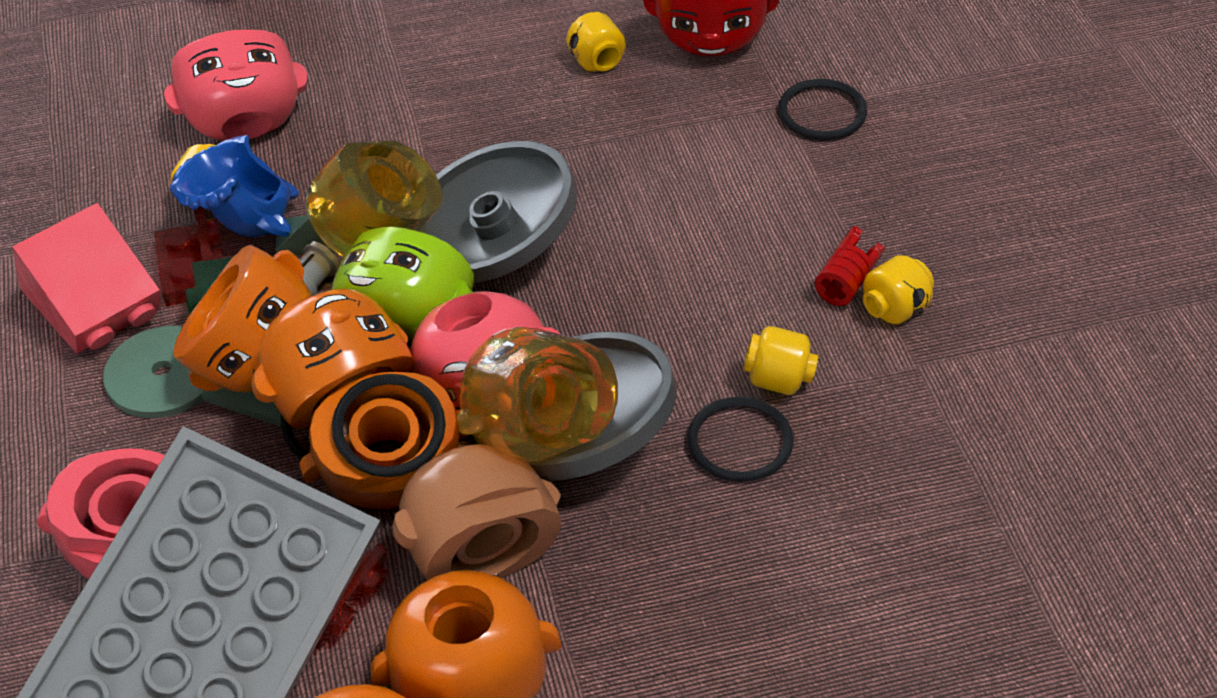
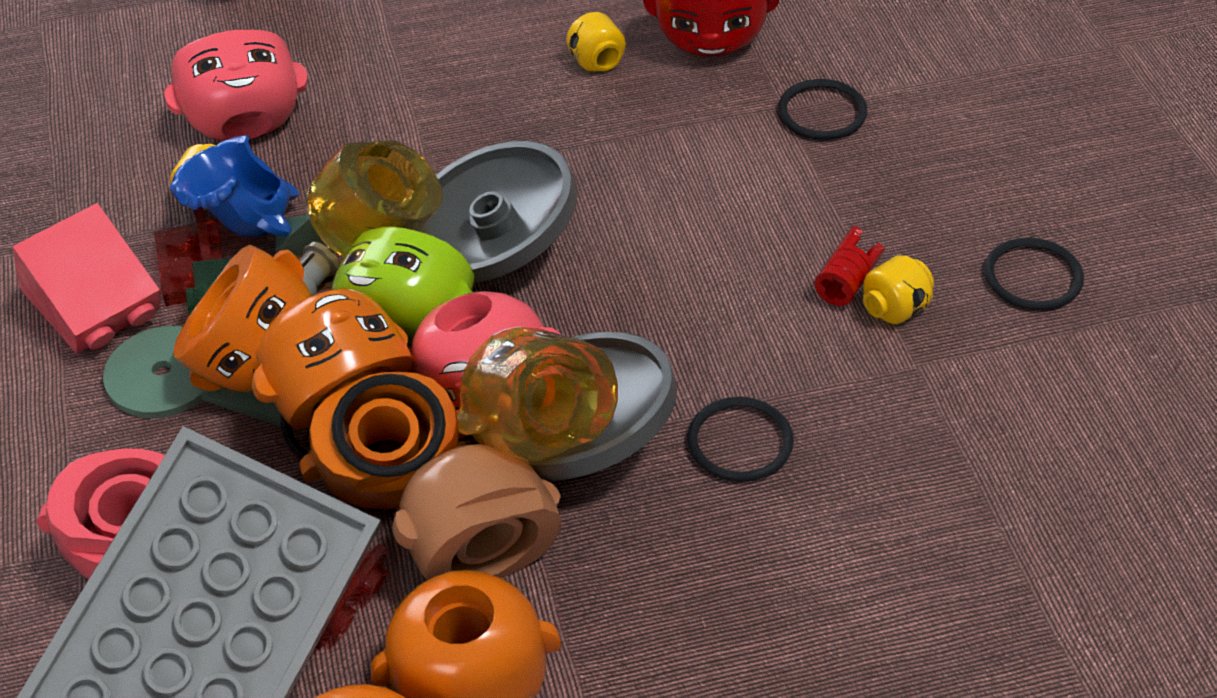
yellow head [743,326,818,395] -> none
none -> black tyre [984,237,1084,310]

